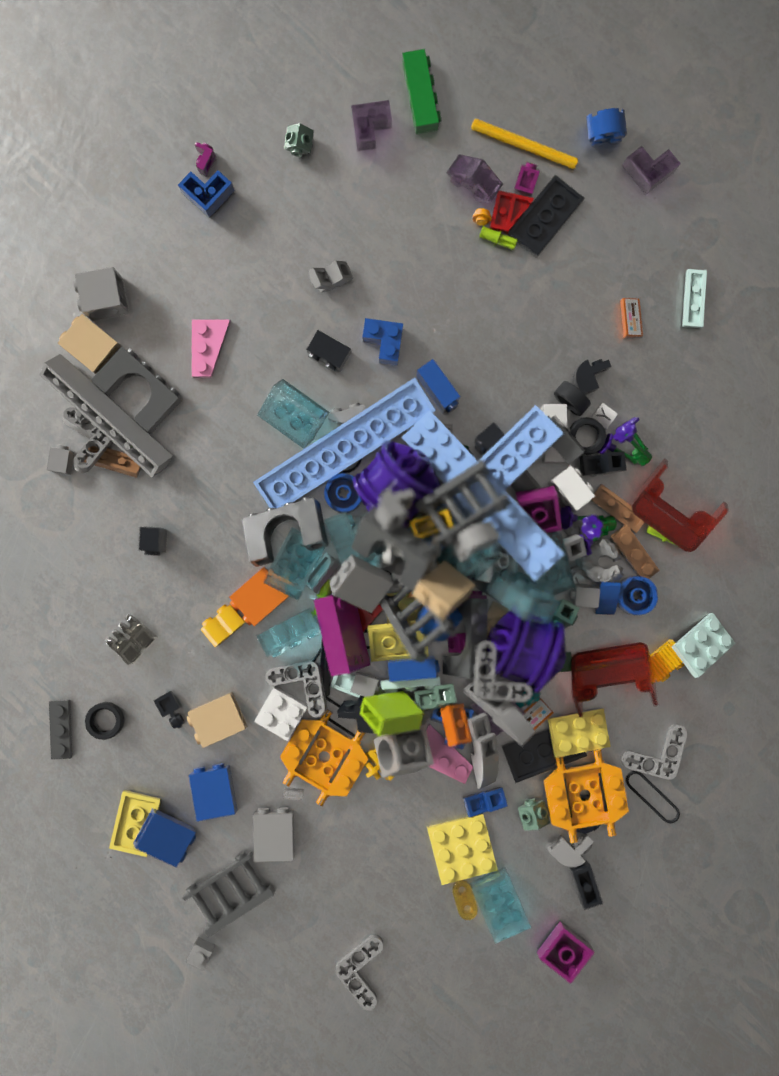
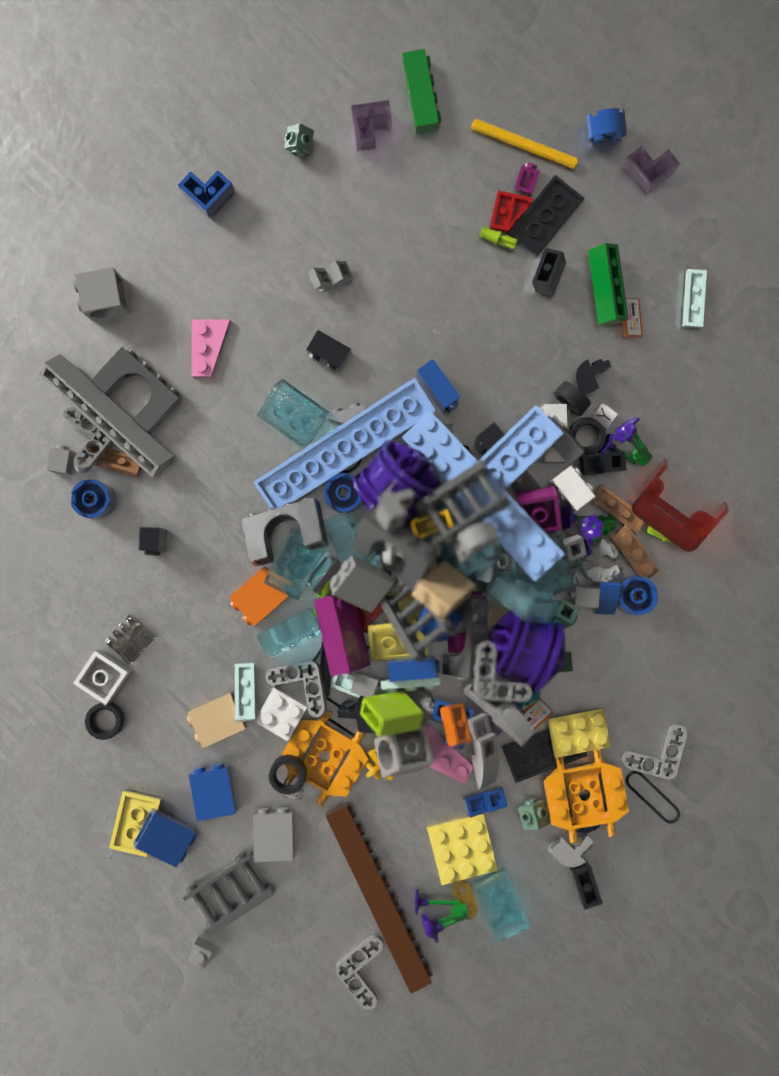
dark grey plate [49,700,72,760] -> none
tan brick [58,314,122,374] -> none
black plate [154,691,185,729] -> none
magenta bracket [195,142,216,177] -> none
yellow brick [200,604,246,647] -> none
blue brick [362,318,403,366] -> none
sand green slope [414,684,457,712] -> none
clear purple brick [446,154,503,203] -> none
light orange plate [473,208,492,226] -> none
magenta brick [537,921,595,984] -> none
clear red windscreen [571,642,658,717] -> none
yellow brick [640,639,684,682] -> none
light aqua plate [672,613,736,678] -> none
none -> blue brick [71,480,115,519]
none -> white brick [73,649,133,705]
none -> light aqua plate [235,663,255,722]
none -> black tyre [268,754,307,795]
none -> reddish brown brick [326,802,433,994]
none -> plant [415,889,469,943]
none -> black brick [532,248,567,296]
none -> green brick [588,243,629,326]

